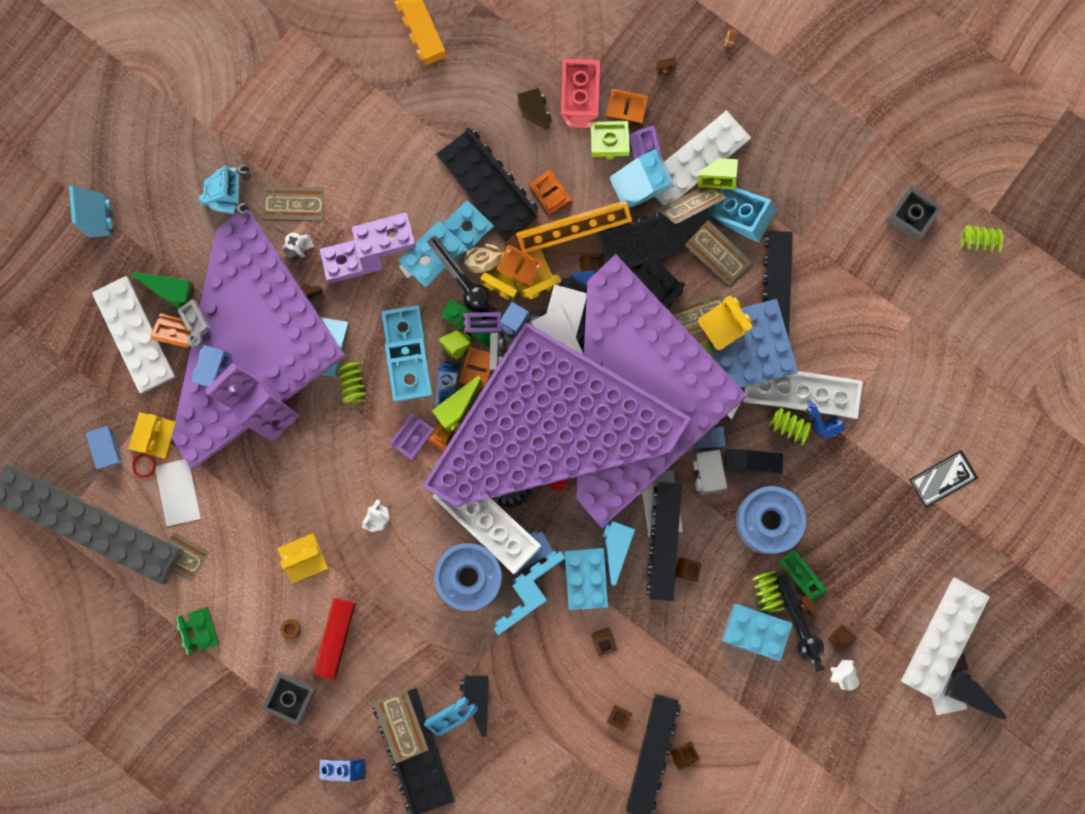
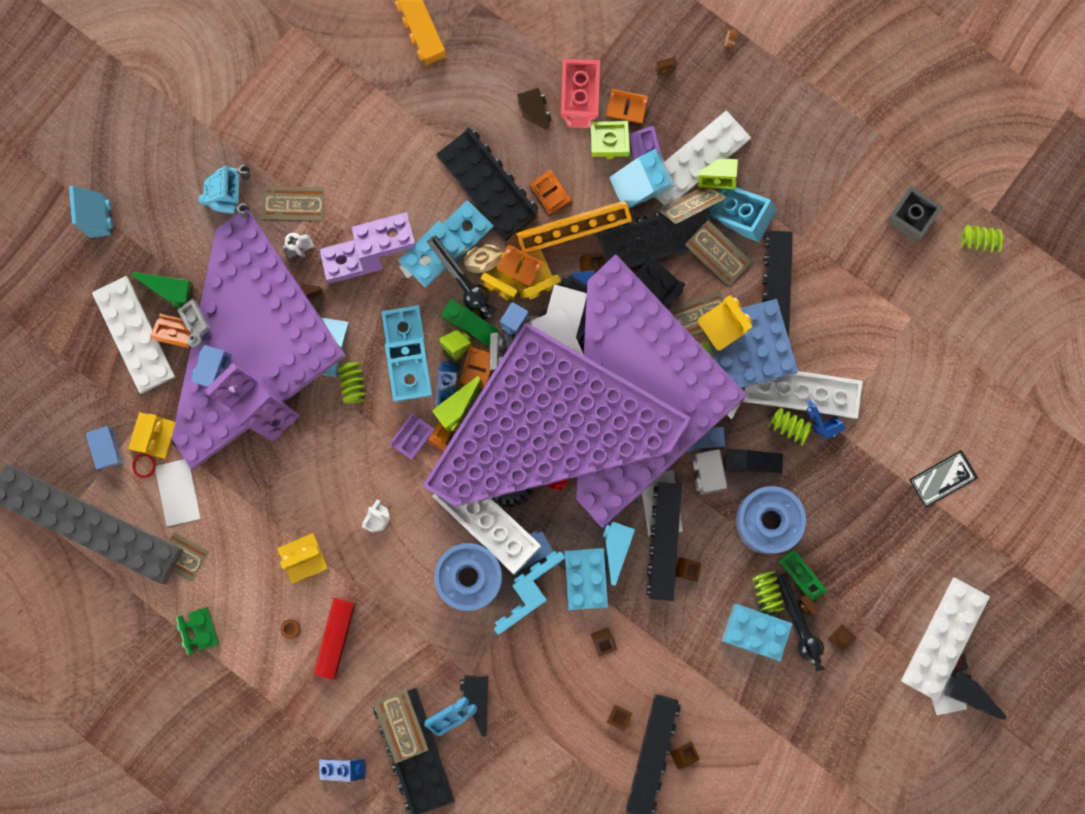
dark grey brick [262,672,318,726] -> none
medium lavender tile [463,312,502,333] -> none
white piece [830,660,860,690] -> none

